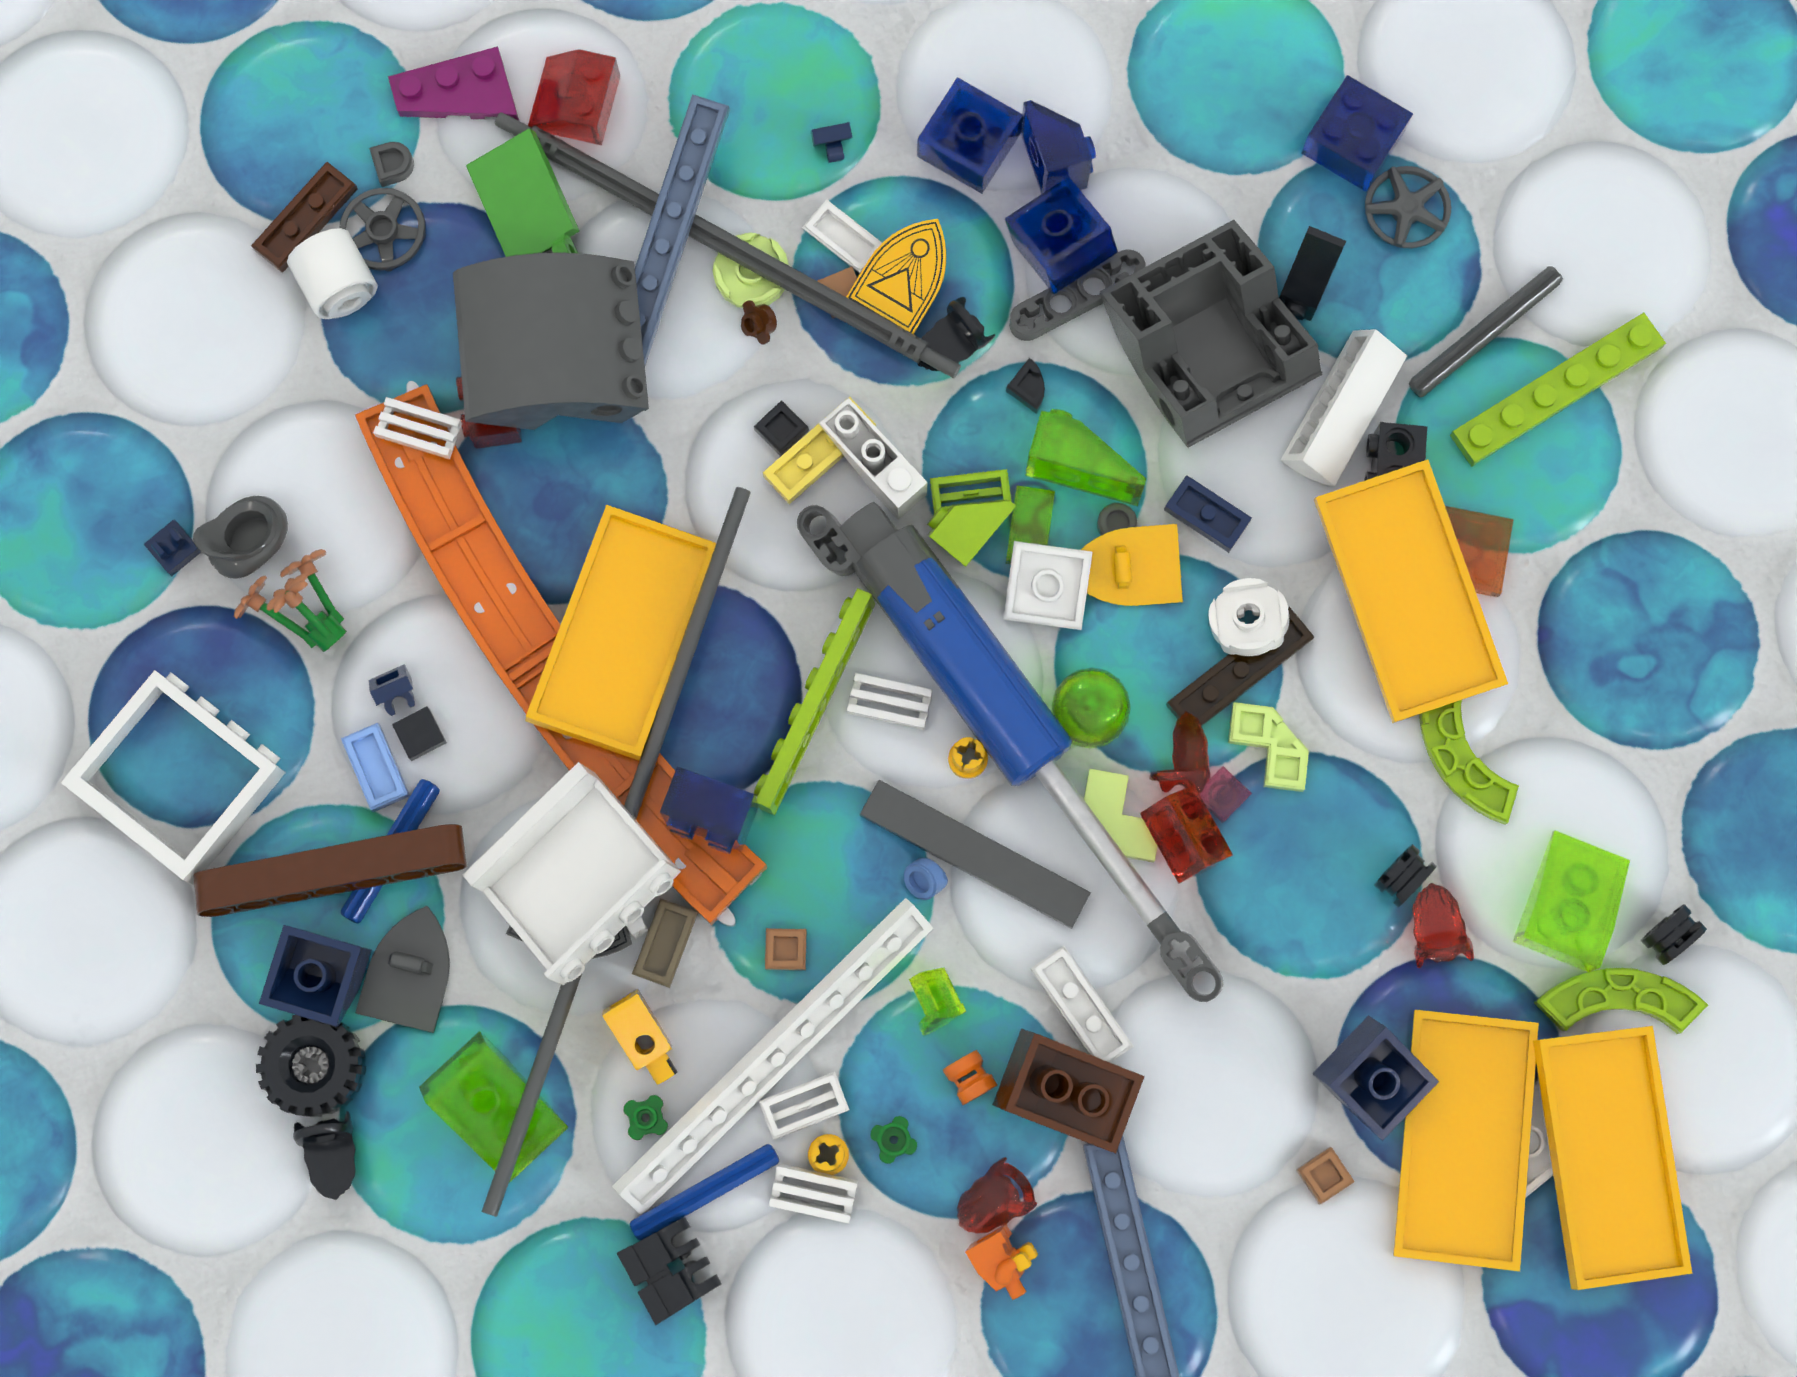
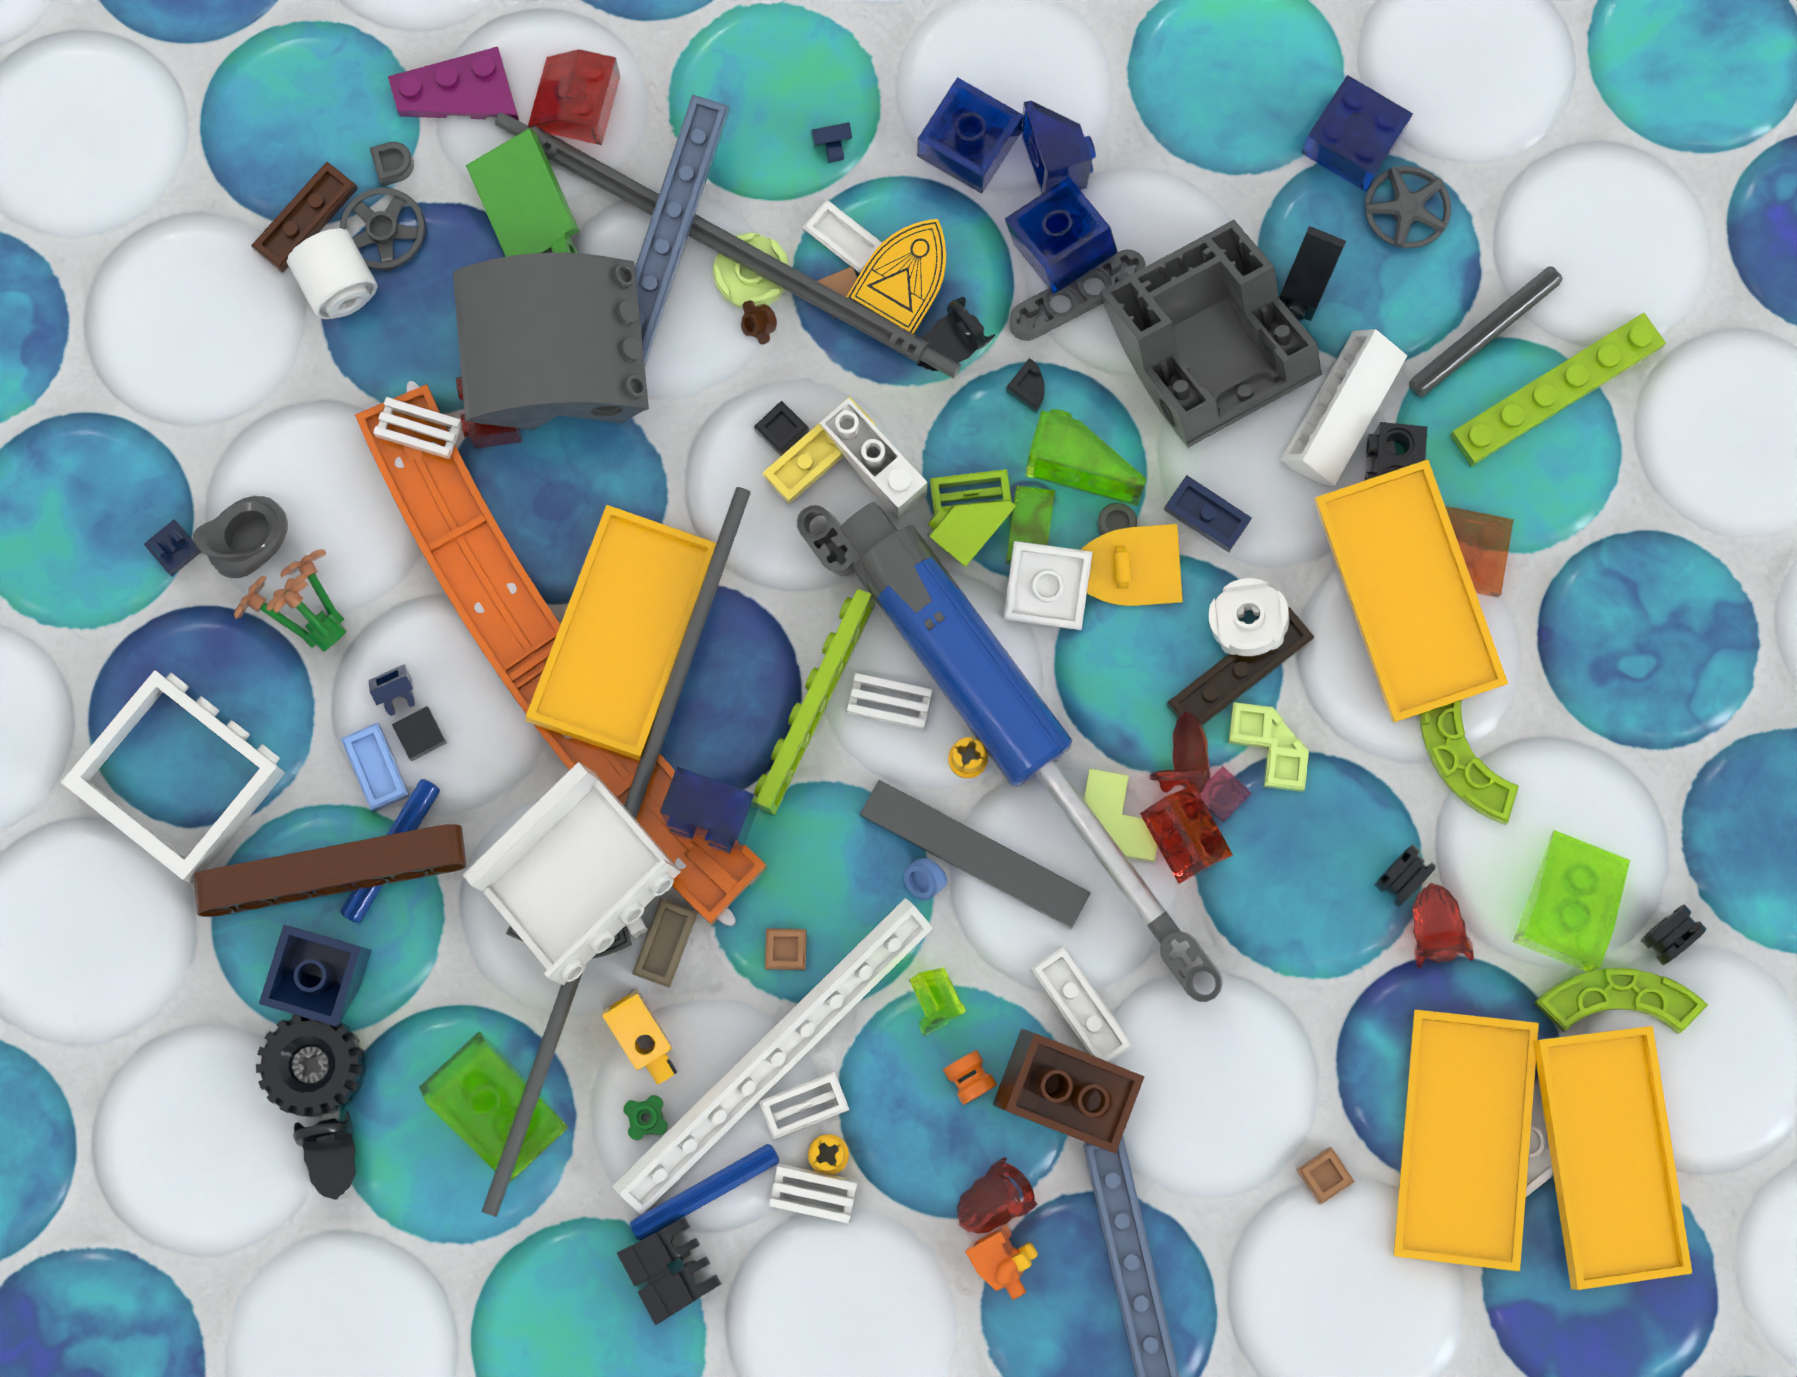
dark grey shield [355,906,450,1033] -> none
green plate [870,1116,917,1164] -> none
clear neon green cylinder [1051,667,1131,749] -> none
dark blue slope [1312,1015,1439,1141] -> none

